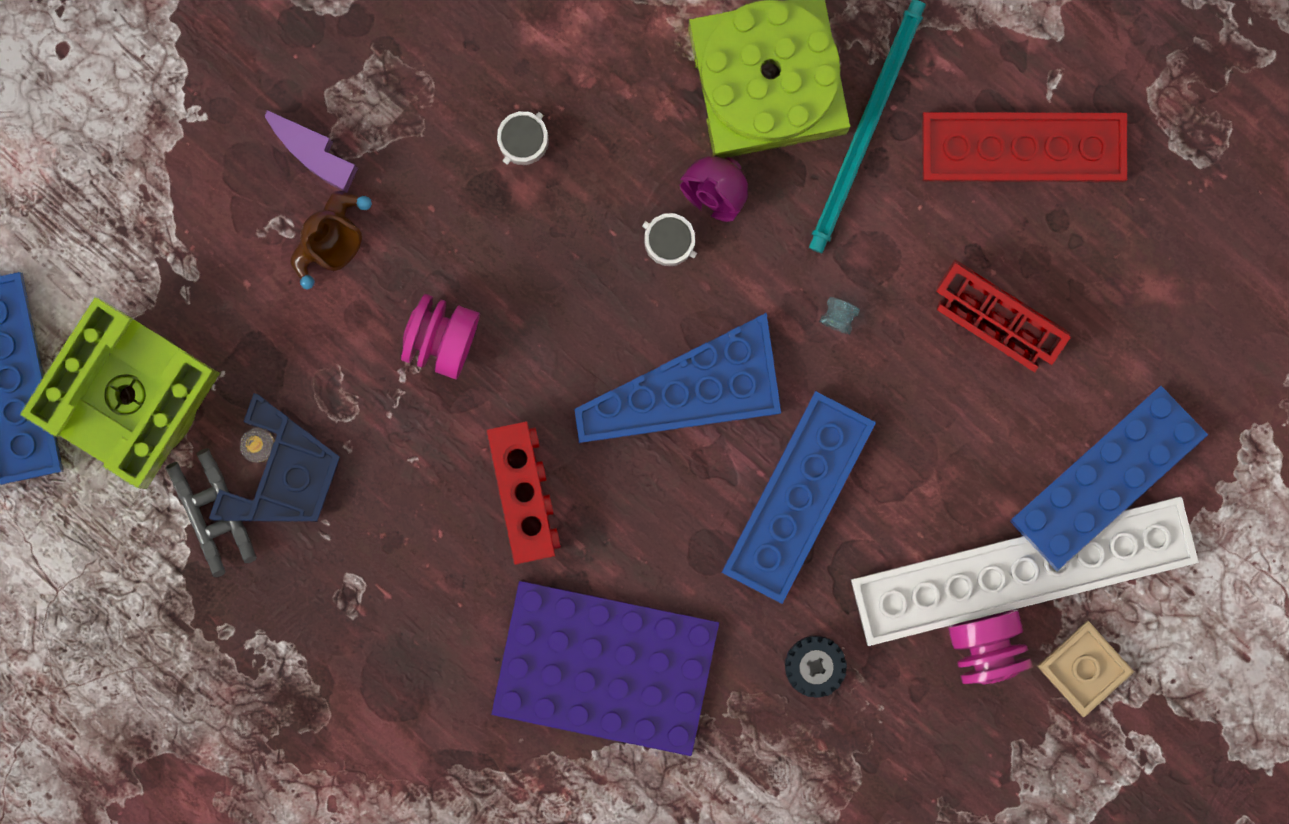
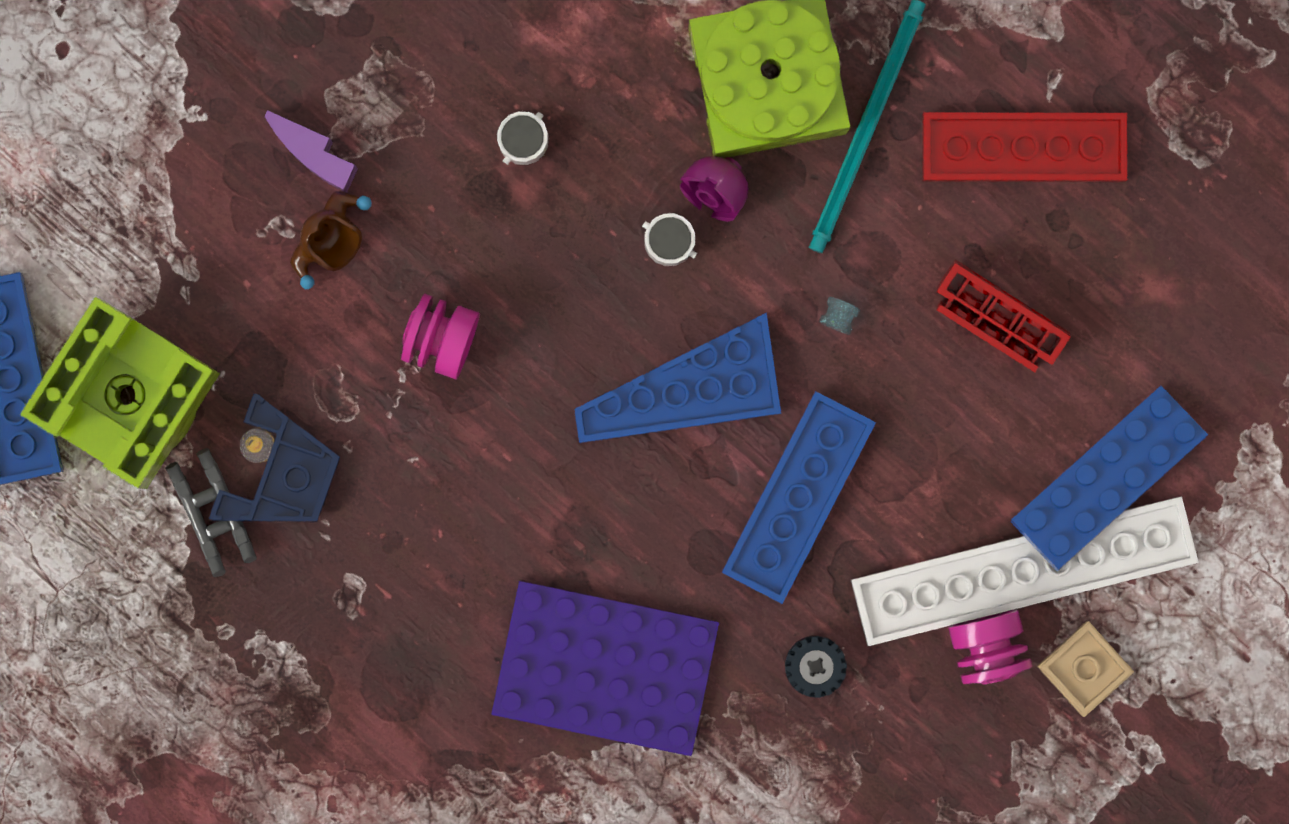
red brick [487,421,561,565] -> none

